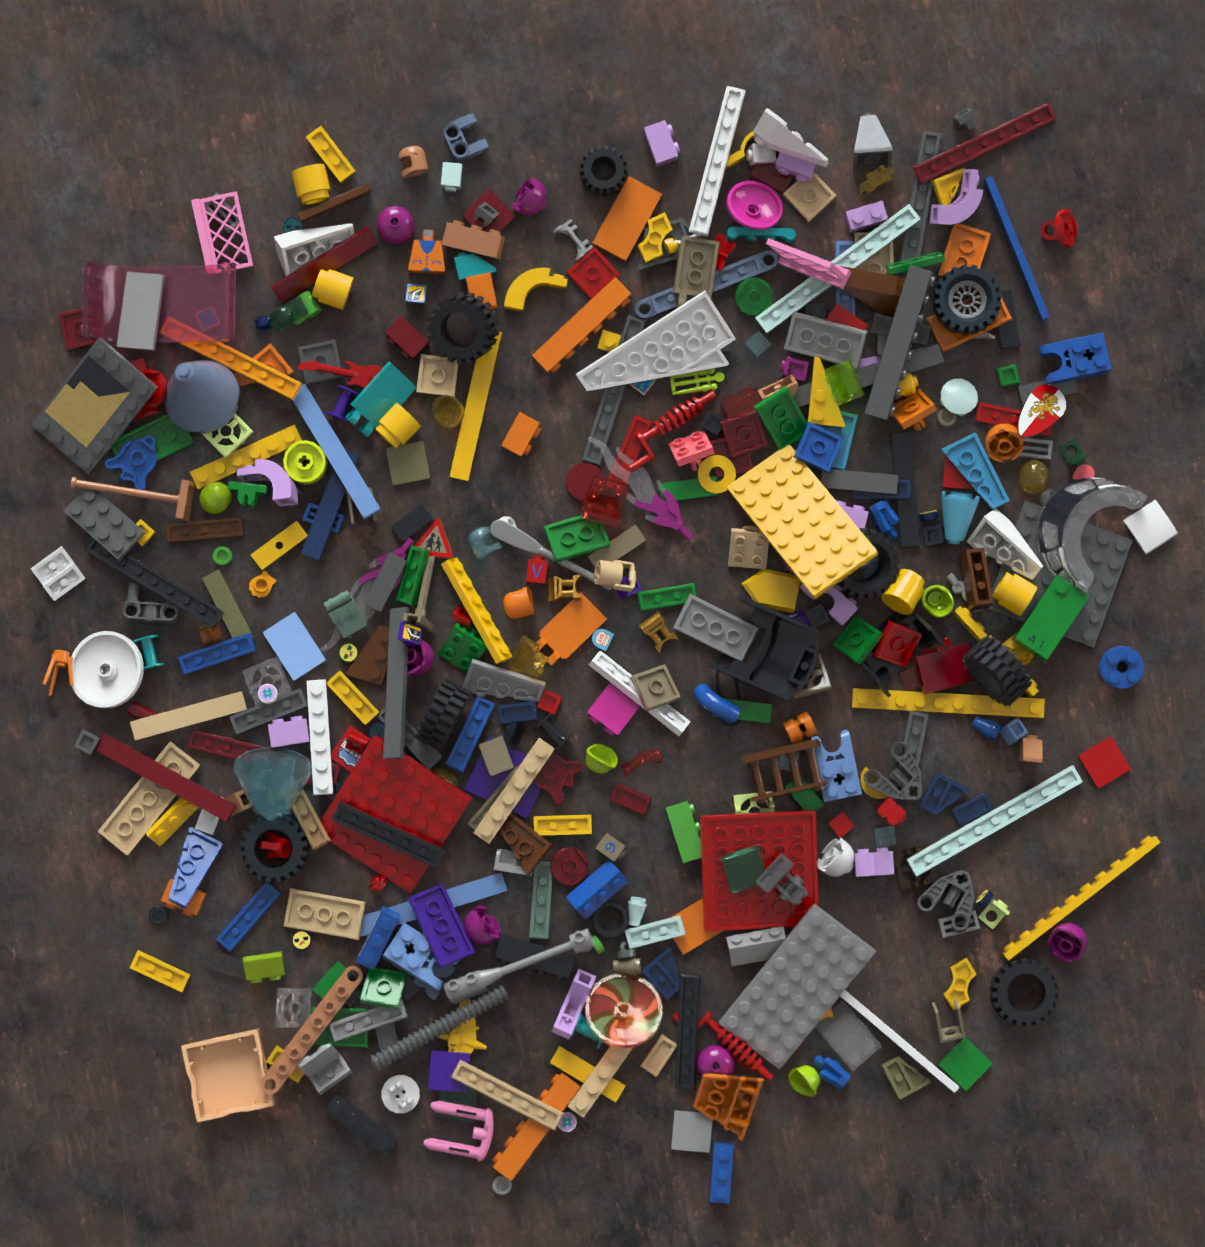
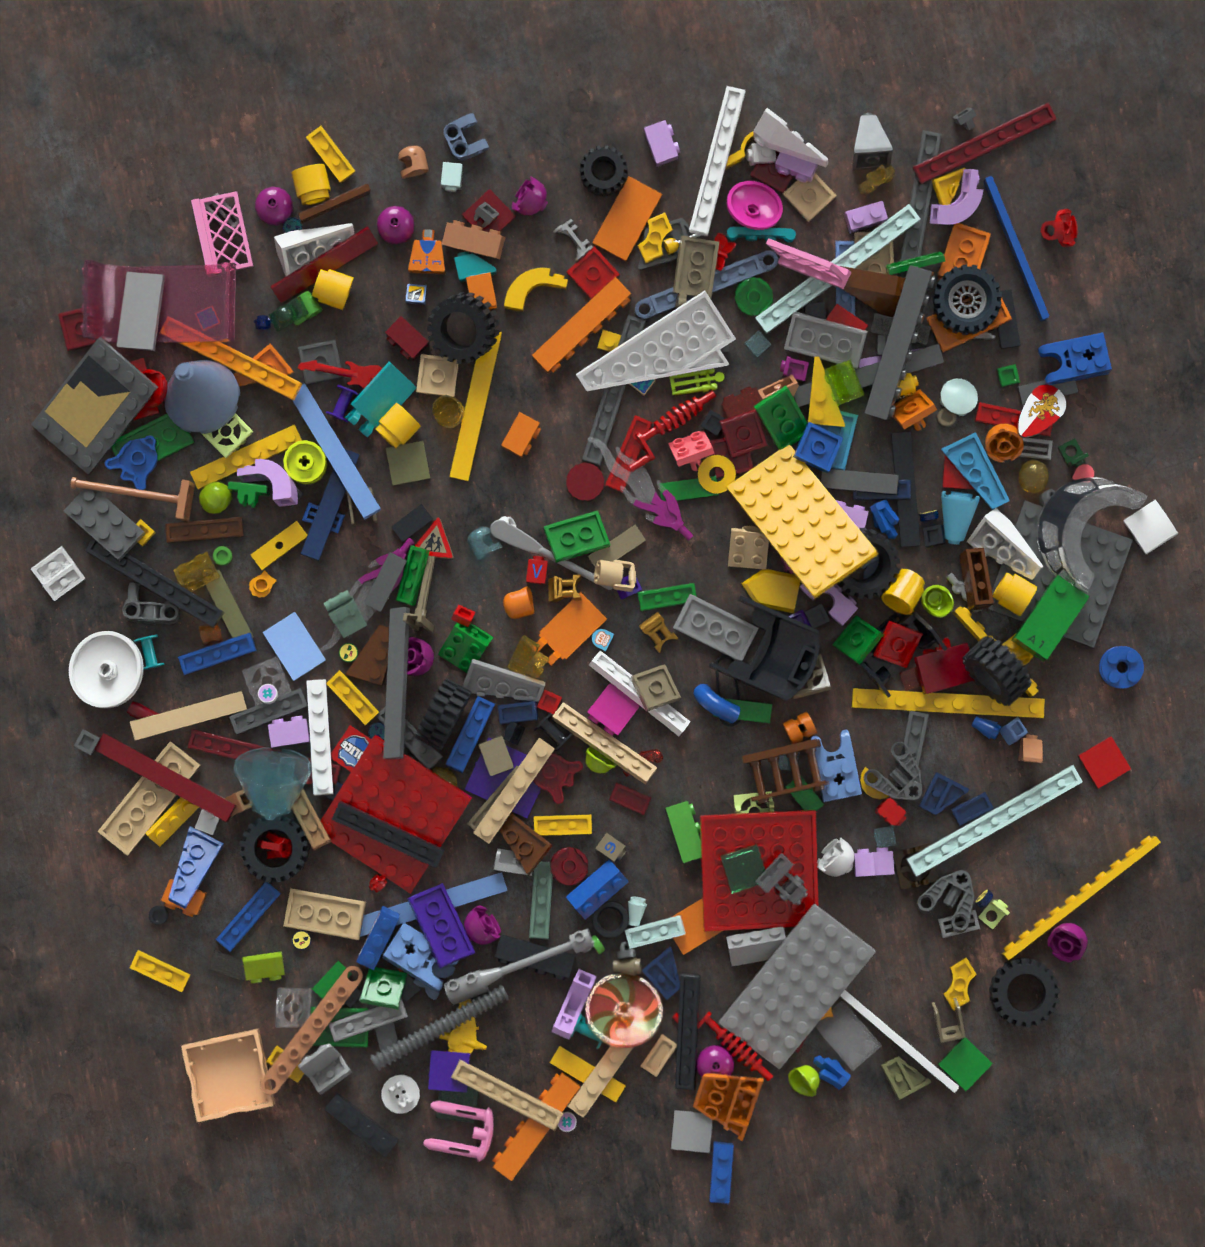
orange plant [43,650,74,696] -> none
red slope [345,732,369,755] -> none
slope [398,621,423,647] -> none
yellow plate [441,558,512,664] -> none
light grey tile [492,1175,512,1195] -> none
clear red bracket [582,475,630,528] -> none
red tile [828,811,855,838] -> none
none -> clear yellow bracket [174,552,220,592]
none -> magenta cylinder [255,187,293,226]
none -> tan plate [552,702,657,784]

